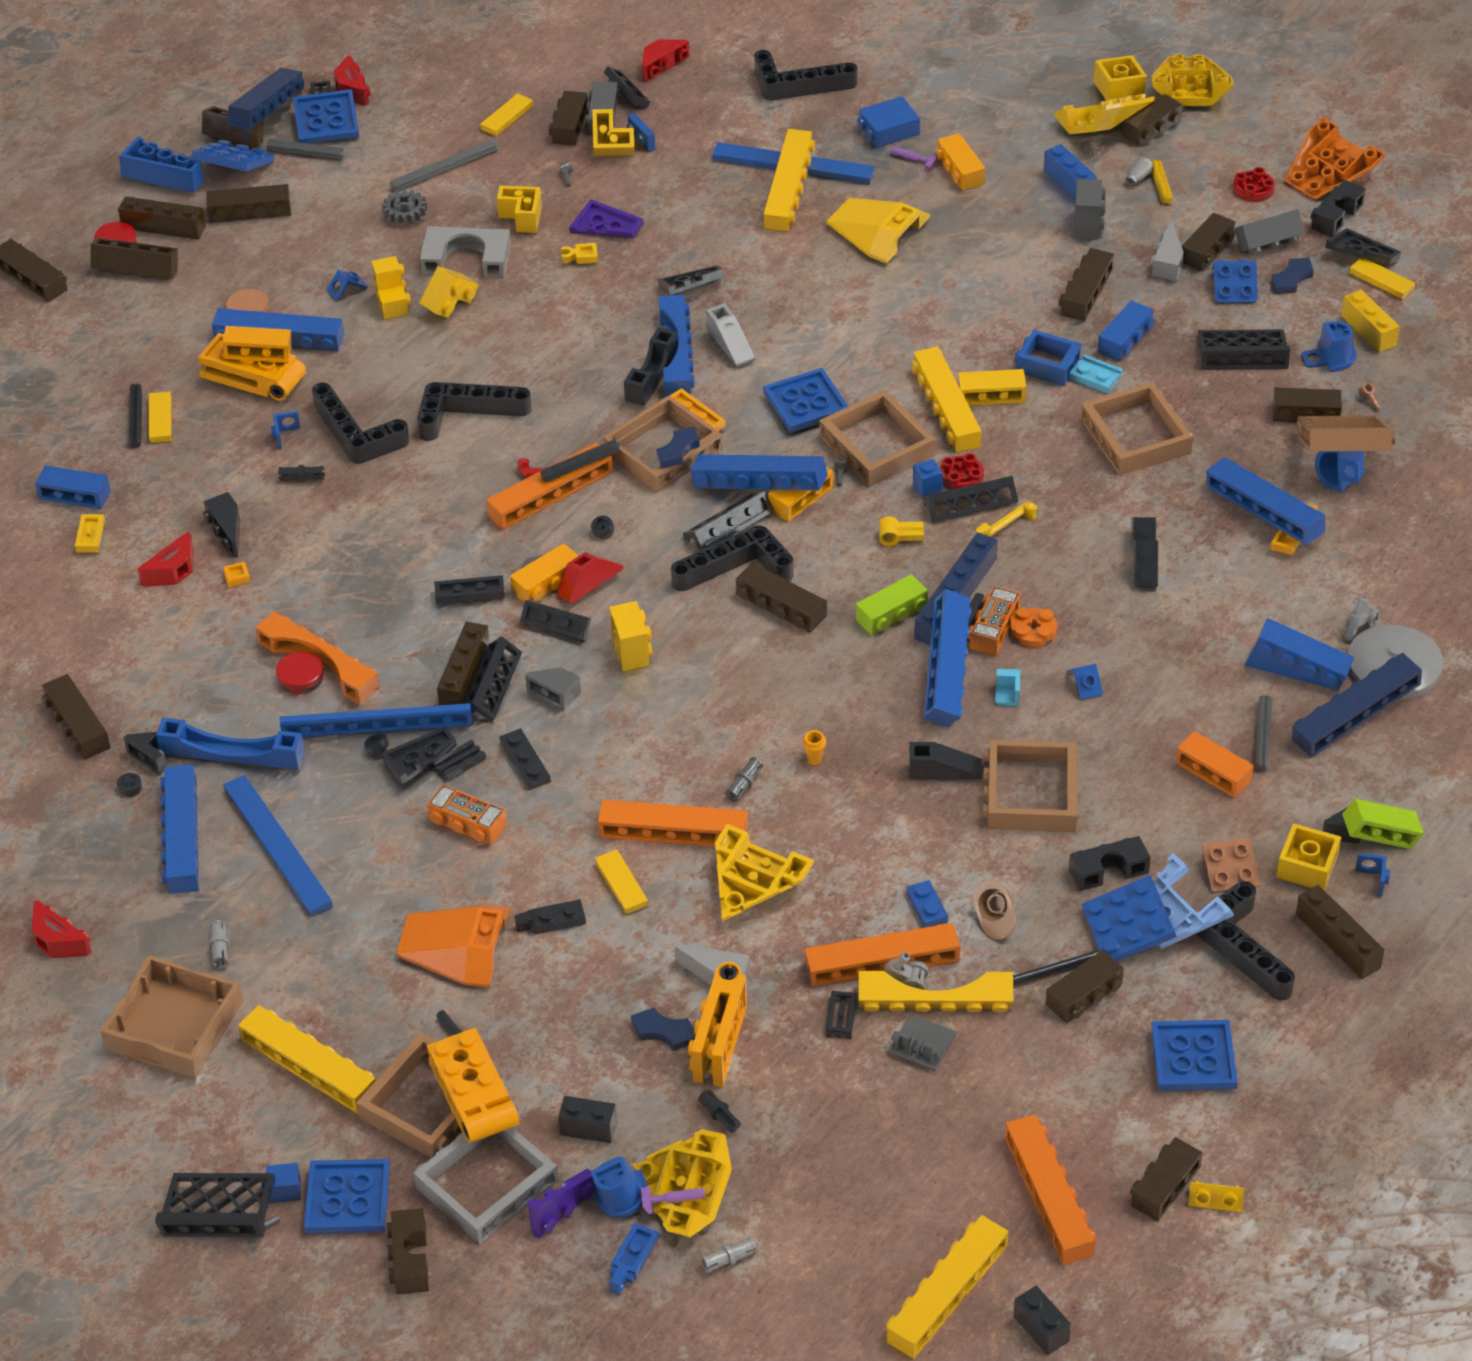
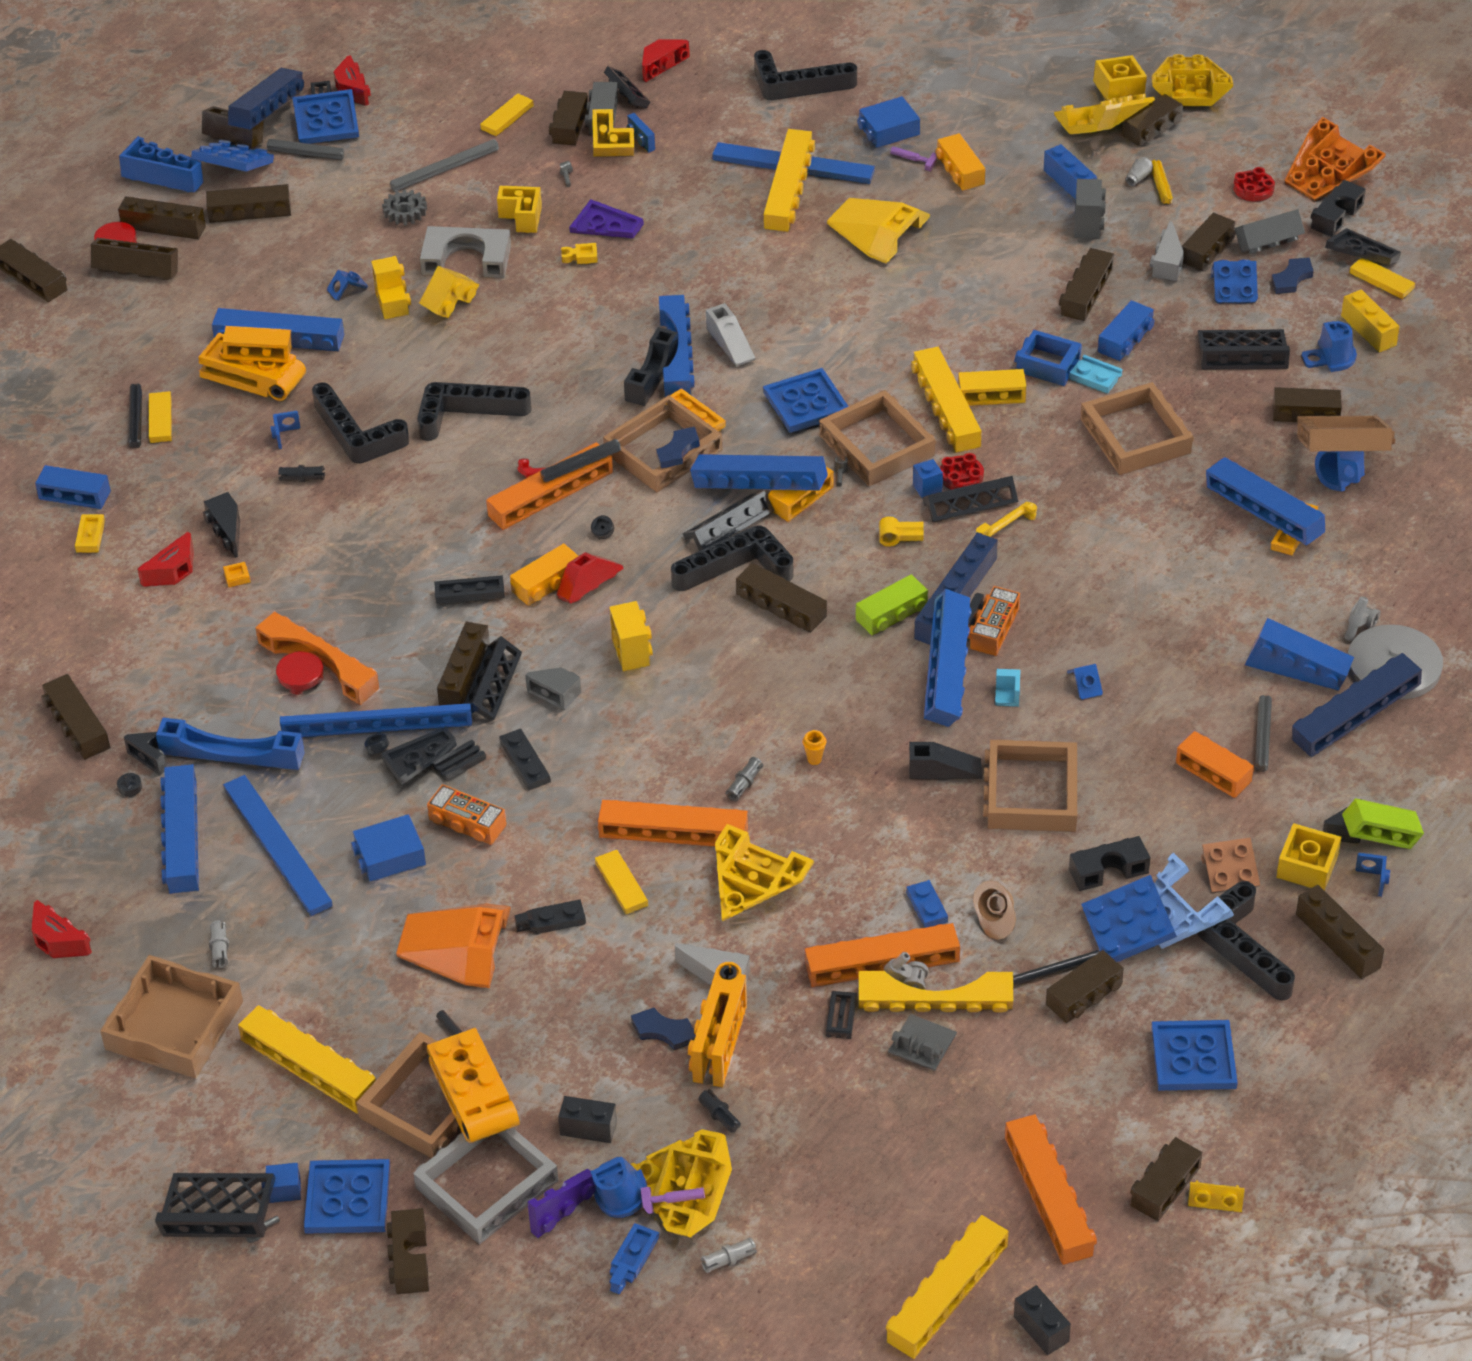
nougat tile [226,289,269,312] -> none
black plate [520,600,591,640] -> none
black wing [657,265,724,295] -> none
orange plate [1010,607,1057,648] -> none
black arch [1131,517,1158,586] -> none
nougat hand [1358,383,1381,411] -> none
none -> blue brick [351,814,426,882]

